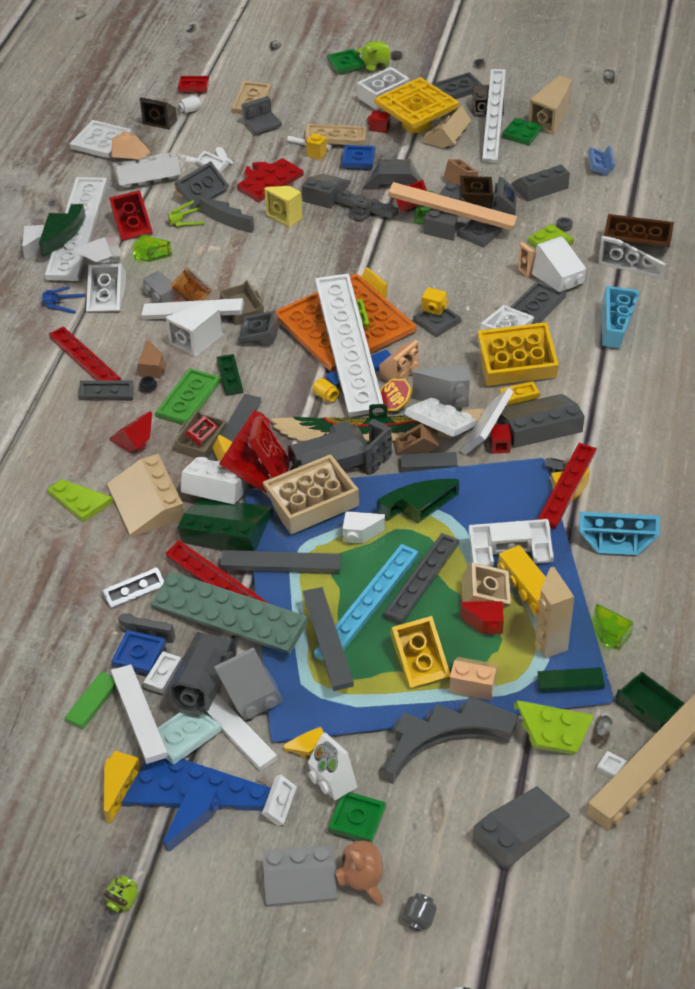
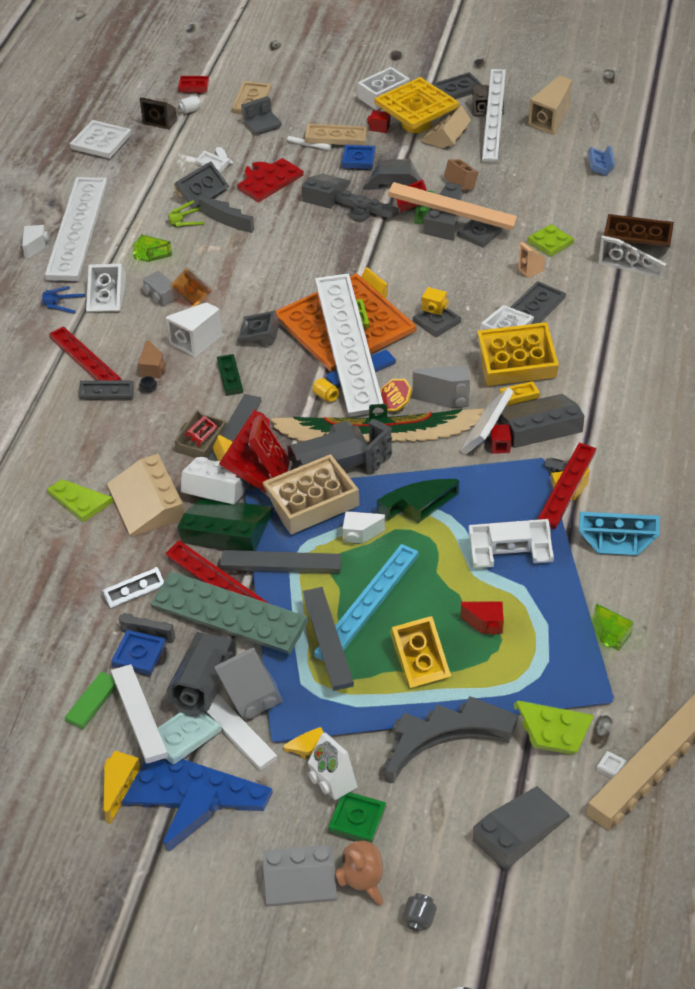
dark green slope [39,204,86,256] -> none
white slope [73,237,122,264] -> none
lime head [103,875,139,913] -> none
red slope [109,190,153,241] -> none
red slope [109,411,152,452] -> none
light nougat slope [112,132,150,160] -> none
white slope [112,152,181,188] -> none
white tile [141,298,244,320] -> none
white plate [143,652,182,694] -> none
bright green tile [155,368,221,425] -> none
dark tan container [219,280,264,325] -> none
white plate [262,775,297,826] -> none
light yellow slope [265,186,303,227] -> none
yellow brick [306,133,327,160] -> none
green plate [327,49,364,74] -> none
lime piece [356,41,390,71] -> none
light nougat slope [379,340,419,382] -> none
dark grey tile [384,533,459,625] -> none
medium nougat slope [396,423,439,455] -> none
dark grey tile [400,452,458,472] -> none
white plate [404,398,477,437] -> none
light nougat slope [449,657,500,701] -> none
dark brown slope [460,175,494,209] -> none
tan slope [462,562,511,608] -> none
dark grey slope [493,177,517,216] -> none
yellow brick [497,545,546,615] -> none
green plate [502,118,542,146] -> none
dark grey slope [512,165,570,202] -> none
white slope [532,237,586,292] -> none
tan slope [535,567,574,659] -> none
dark green tile [537,667,605,693] -> none
dark grey tile [556,217,573,232] -> none
medium azure wedge [602,286,640,348] -> none
dark green container [615,672,685,733] -> none

